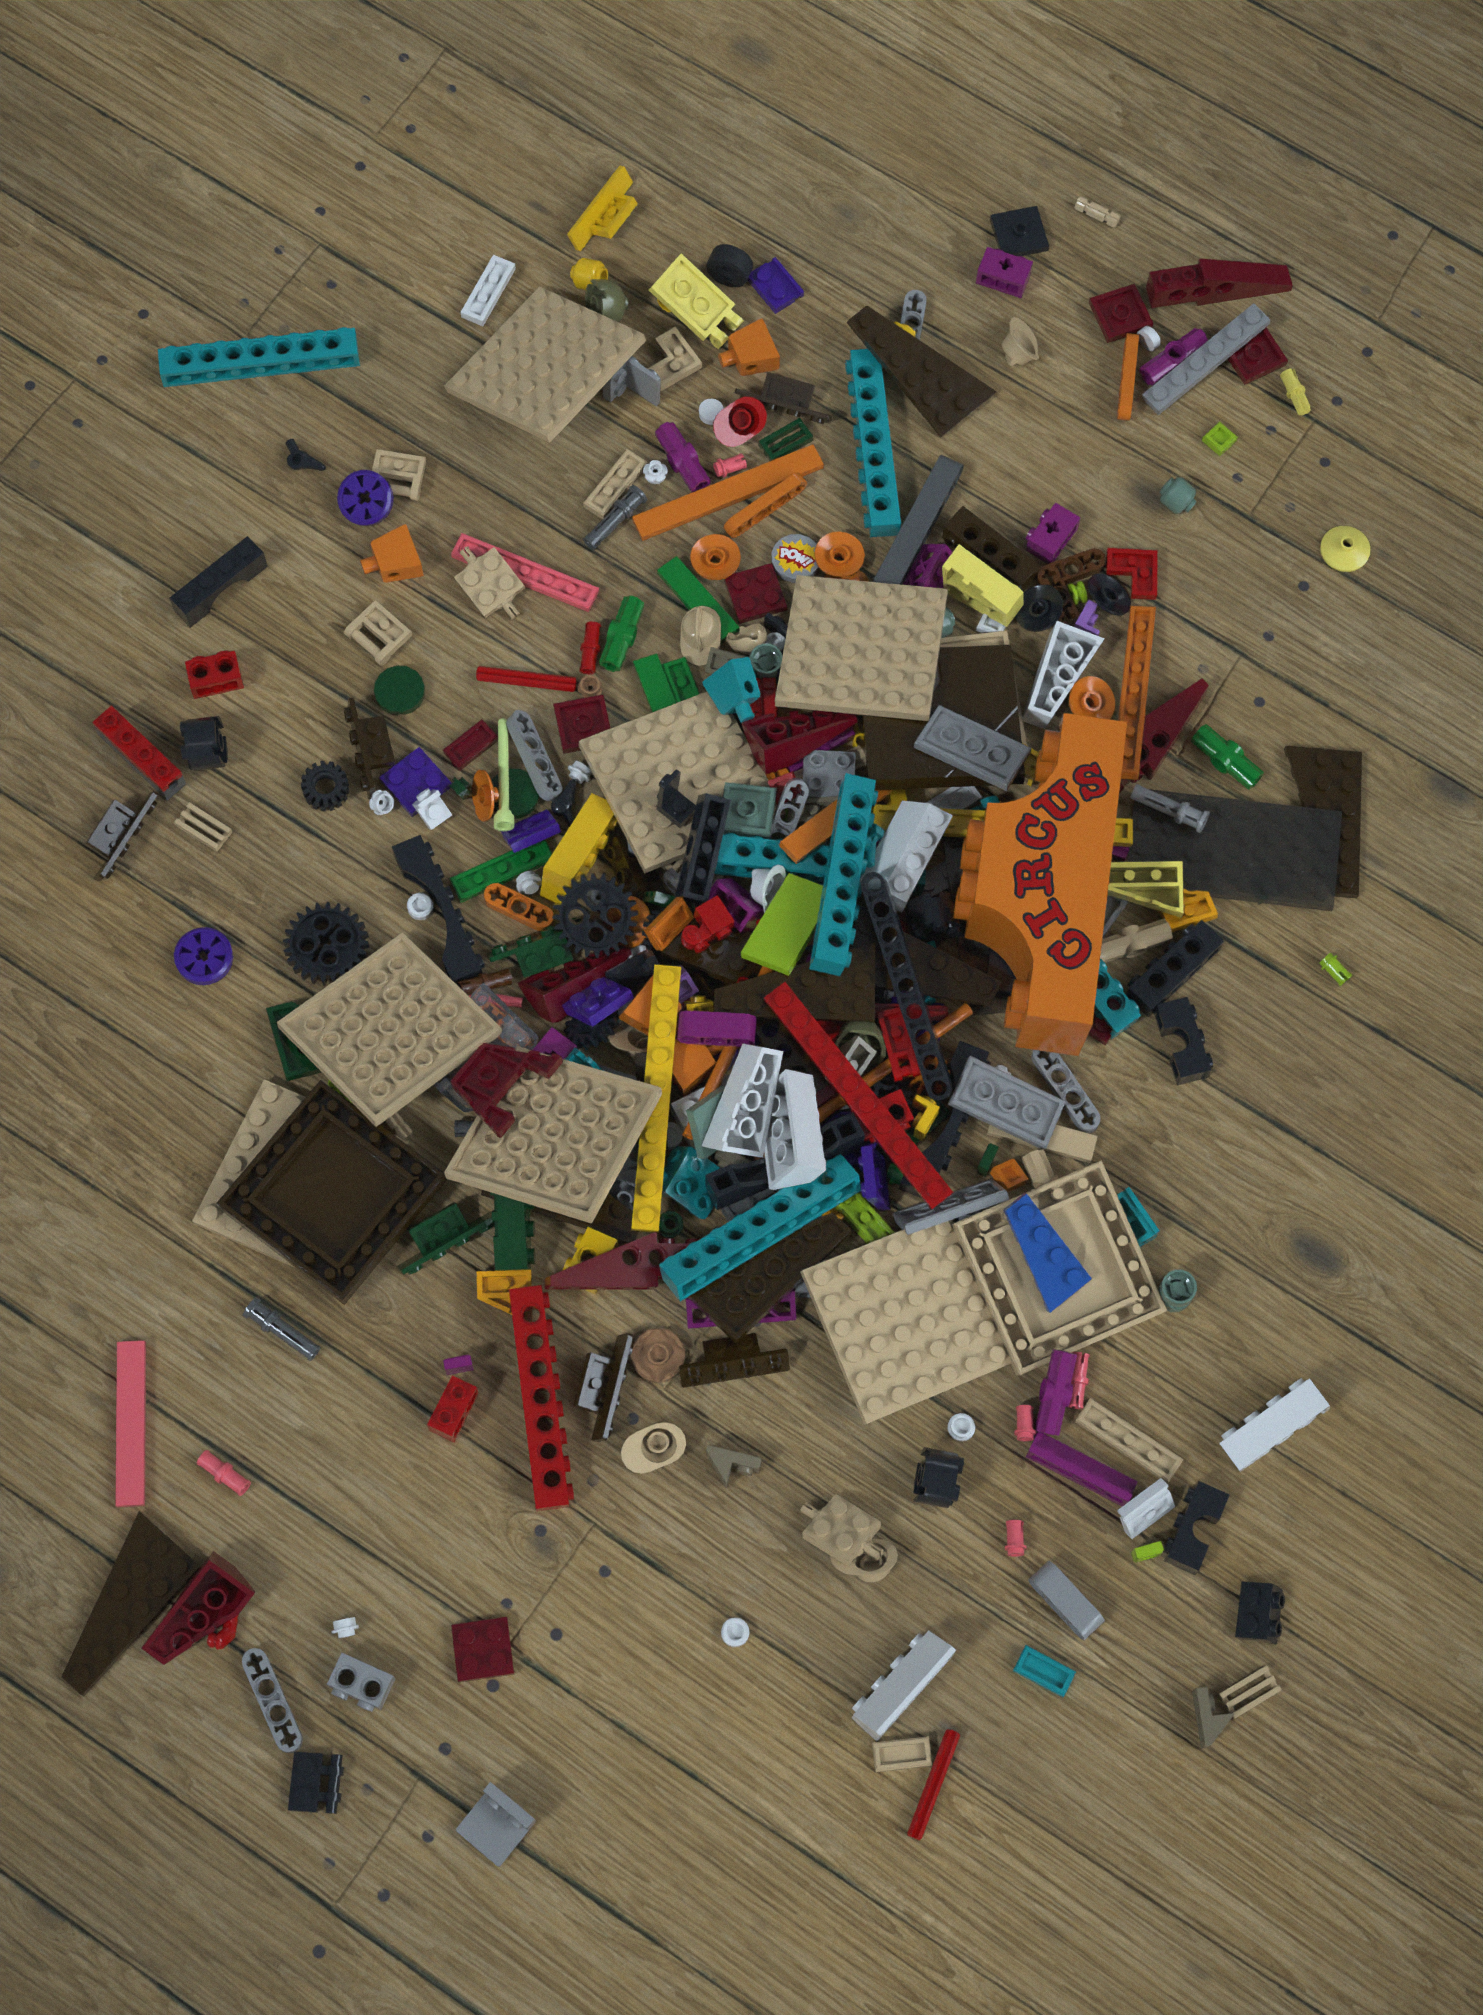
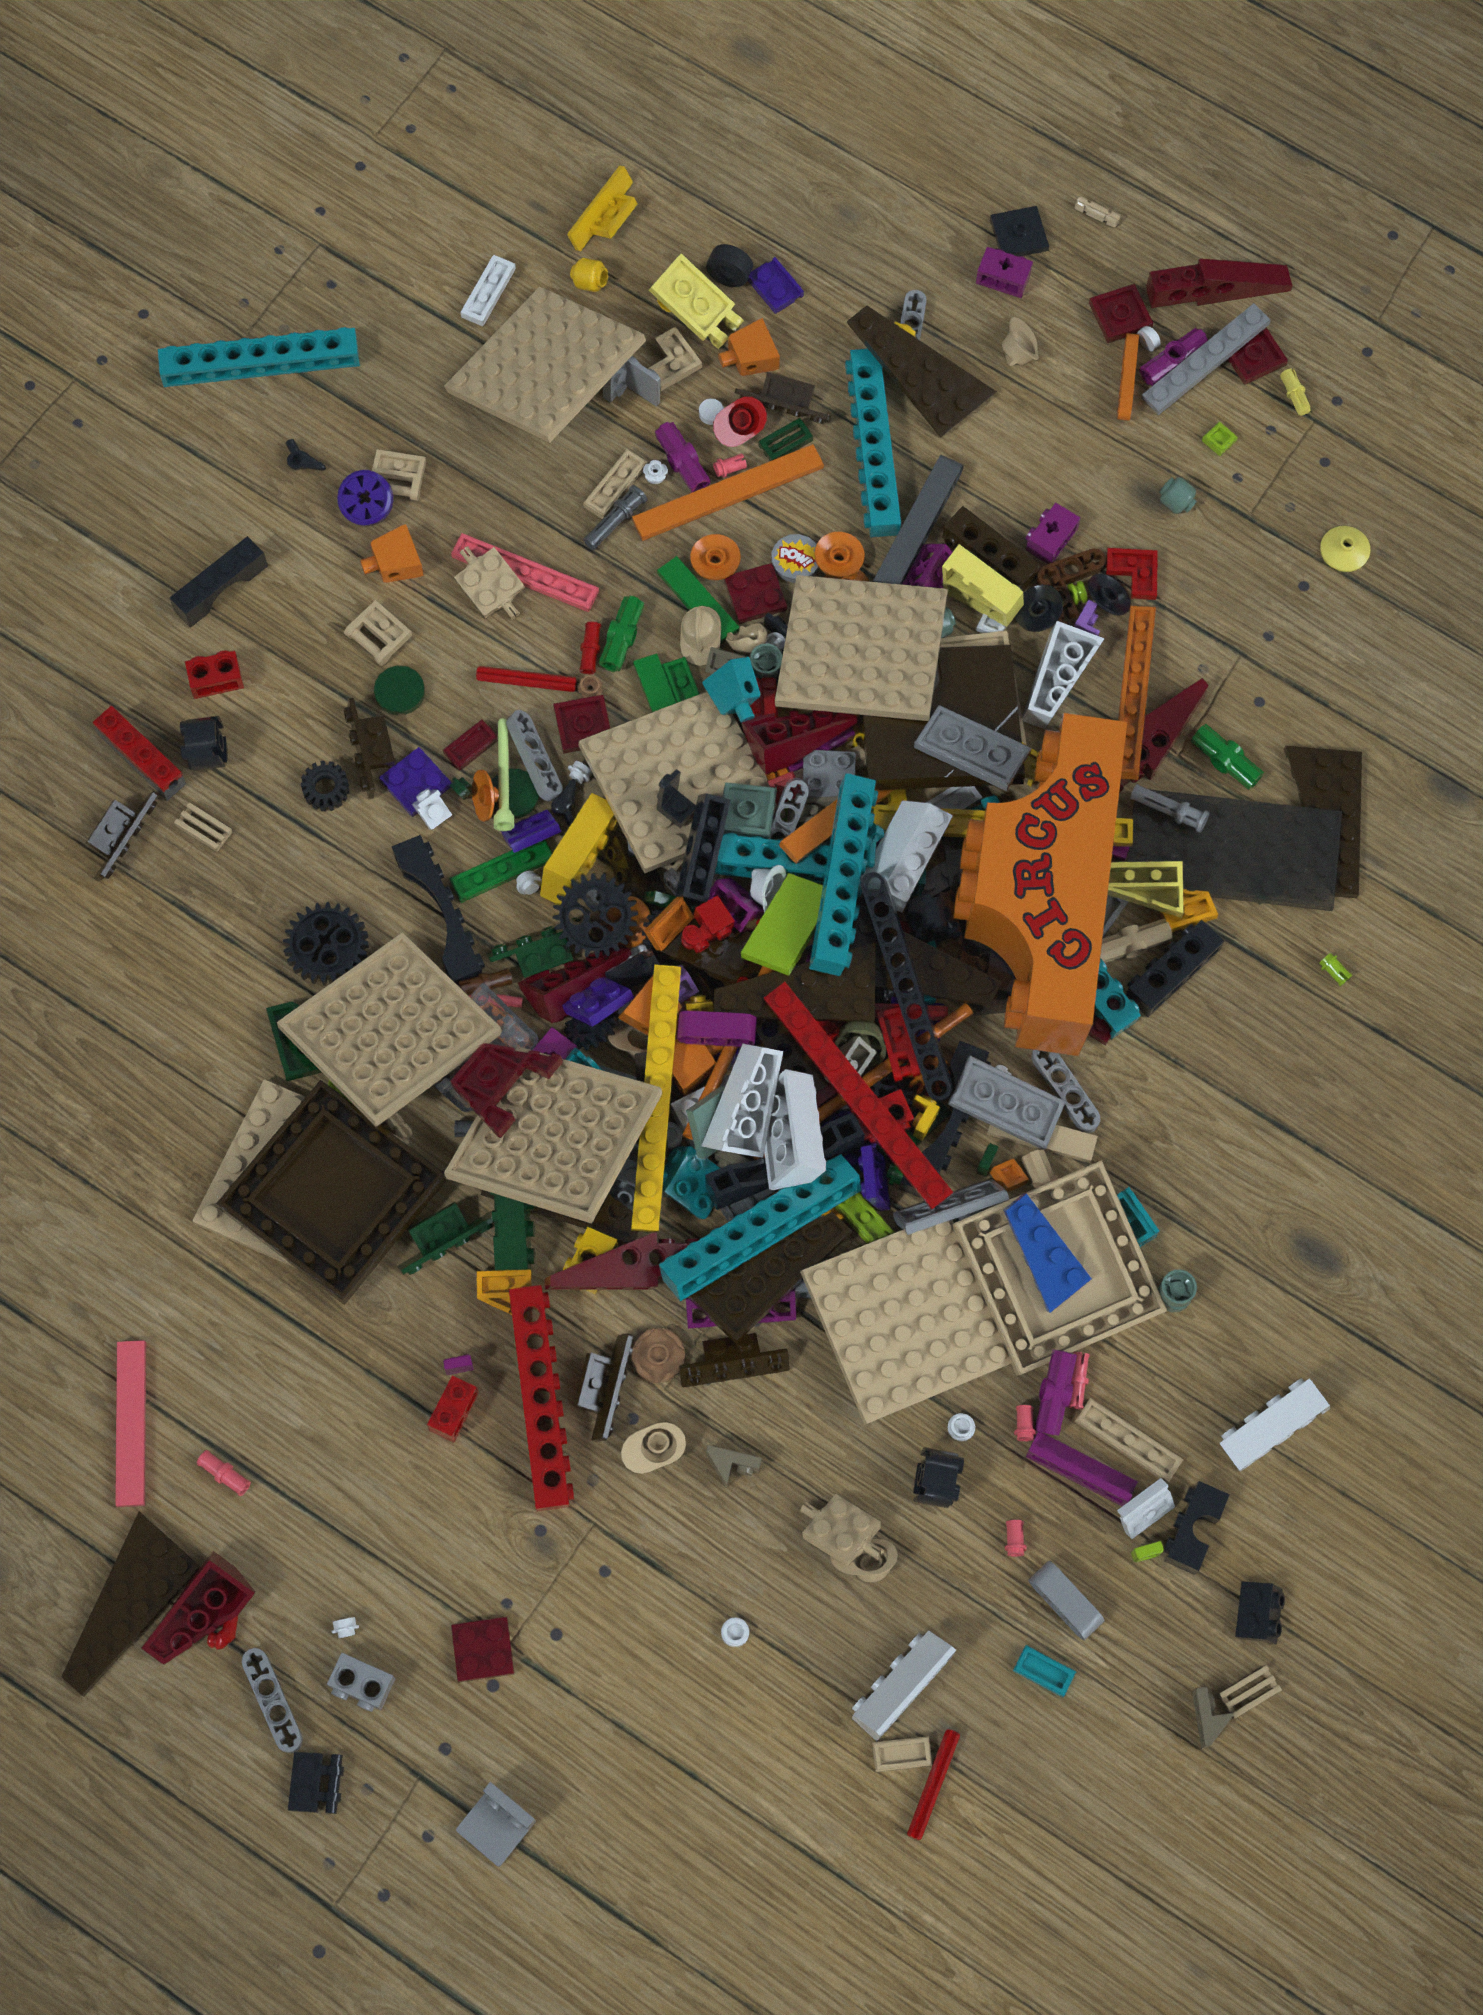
dark purple wheel [174,927,233,985] -> none
dark grey pin [242,1296,321,1361] -> none
white plate [369,790,394,815] -> none
white tile [407,893,434,920] -> none
orange beam [484,883,554,932] -> none
olive cylinder [585,279,628,322] -> none
dark green plate [659,1211,683,1238] -> none
orange beam [723,473,807,538] -> none
orange dish [1069,676,1115,719] -> none
black arch [1154,997,1213,1086] -> none

